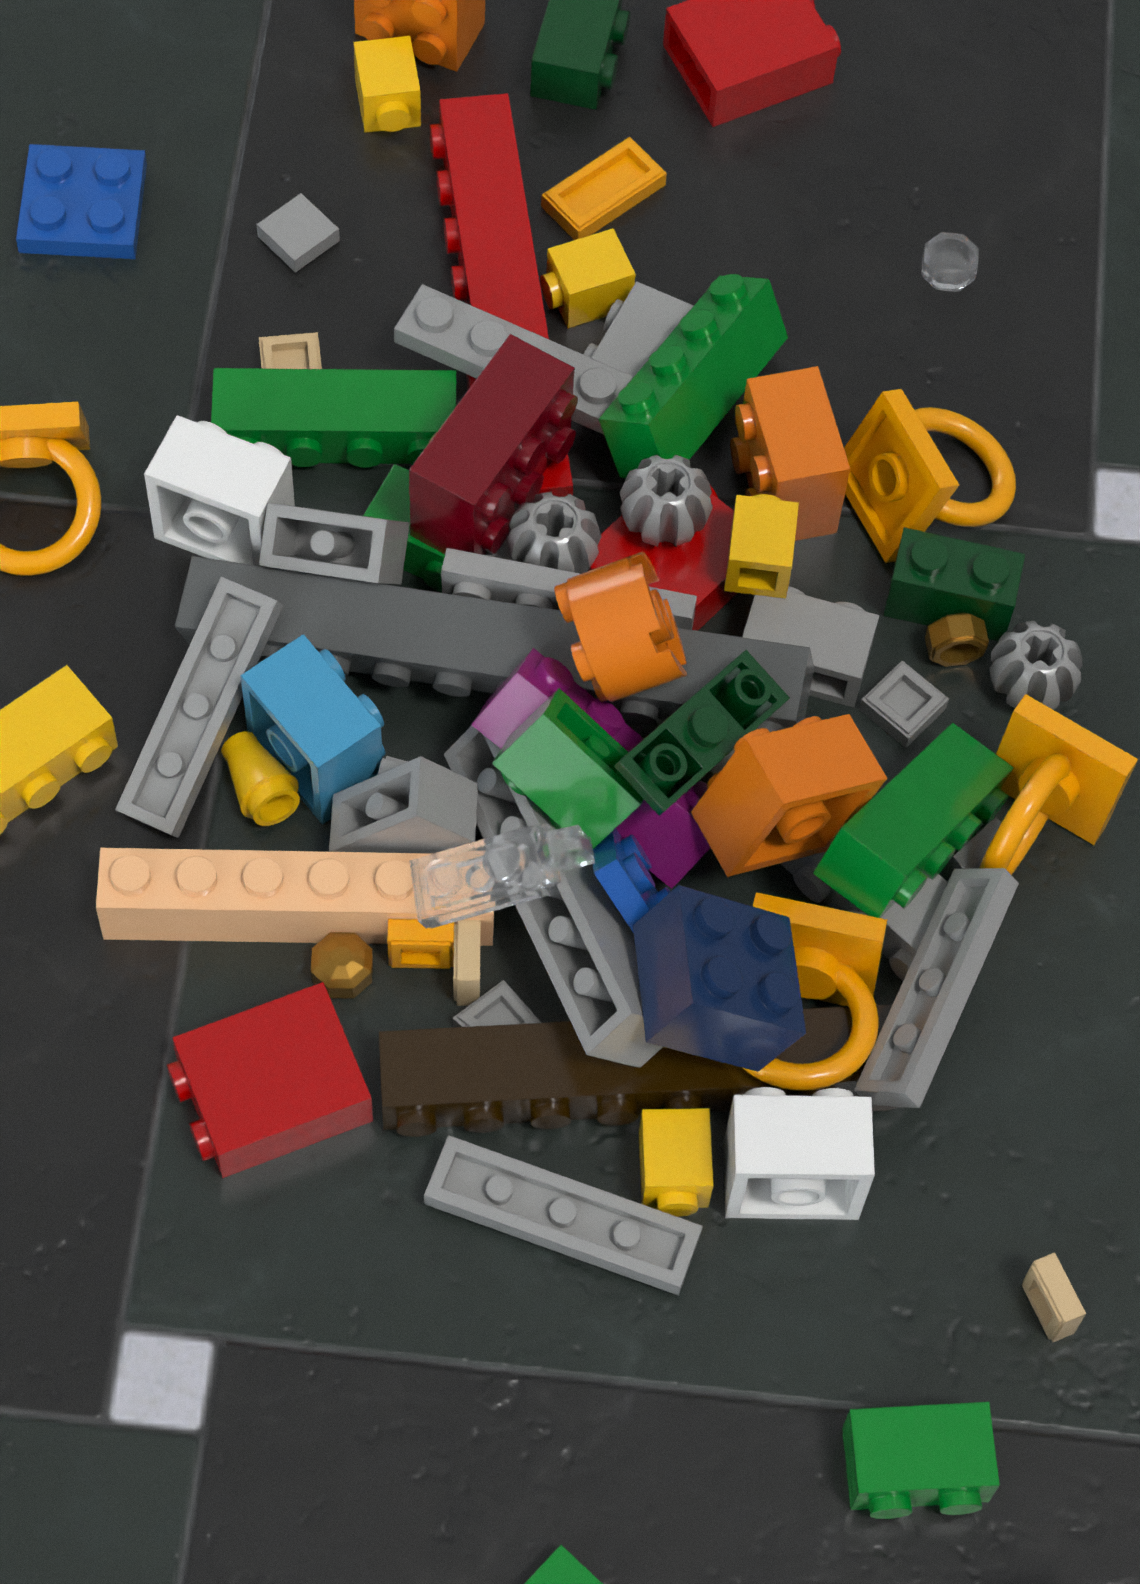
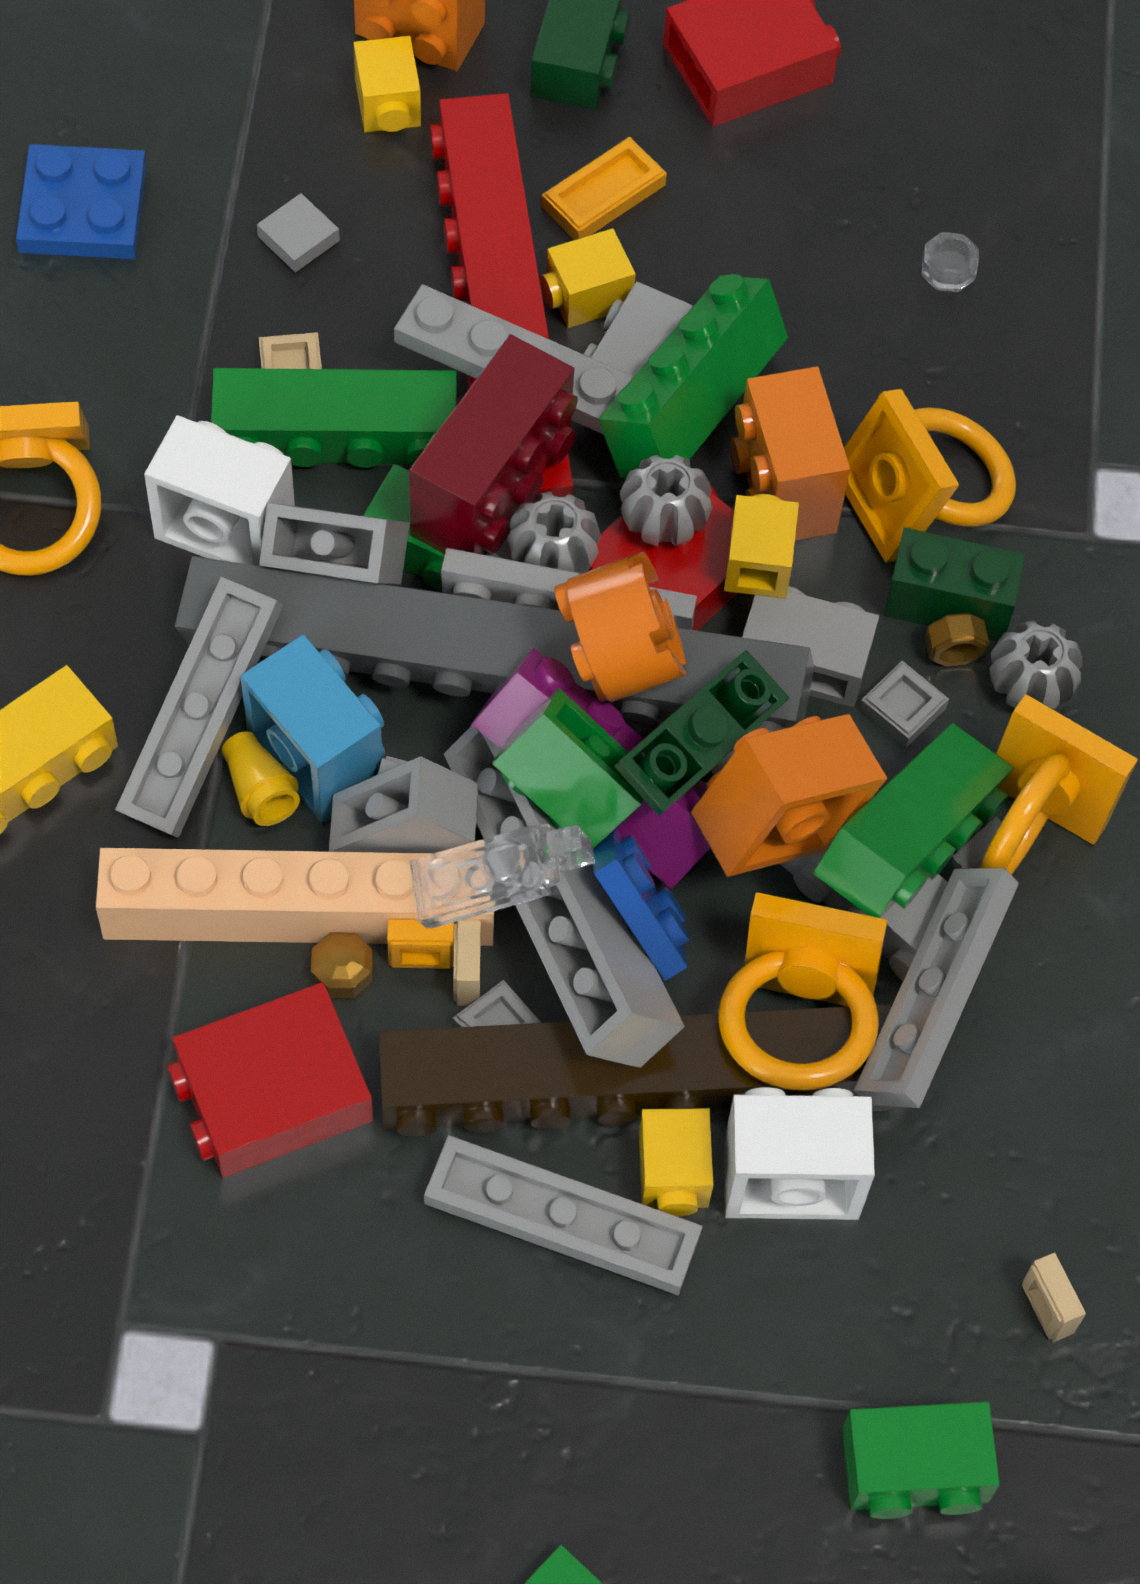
dark blue brick [633,885,806,1072] -> none

